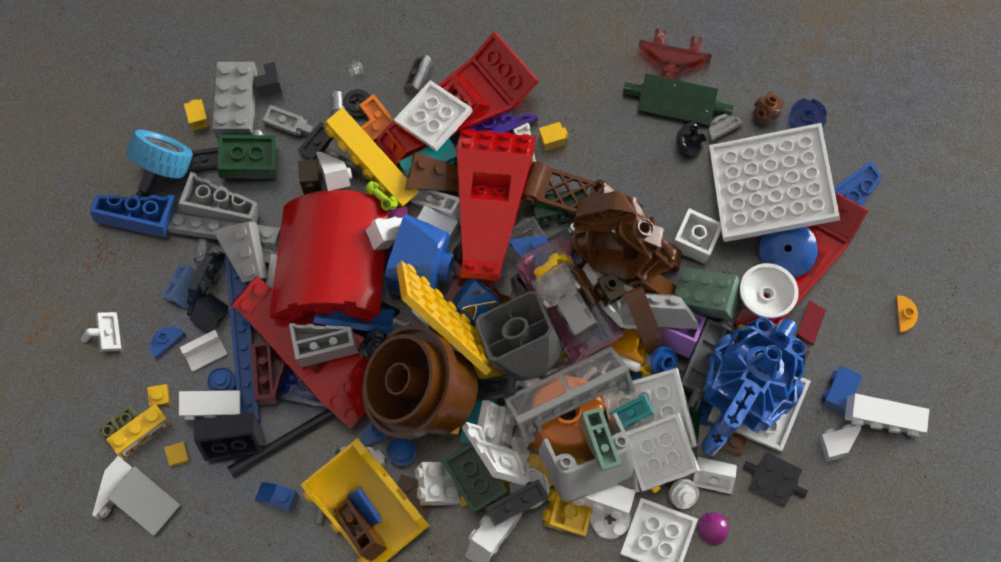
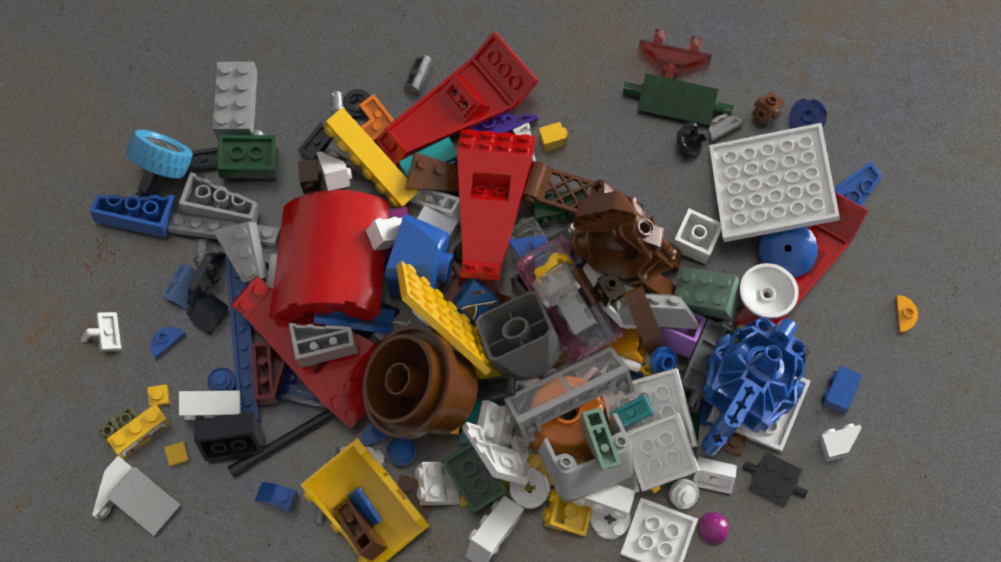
white panel [180,330,227,372] -> none
yellow brick [184,99,210,131] -> none
black piece [254,62,282,97] -> none
light grey hinge [262,105,314,136] -> none
clear plate [347,60,364,78] -> none
black gear [358,329,384,358] -> none
lime bar [365,181,398,211] -> none
white plate [394,80,473,152] -> none
black plate [485,479,548,527] -> none
dark red slope [796,300,826,345] -> none
white brick [845,394,929,437] -> none

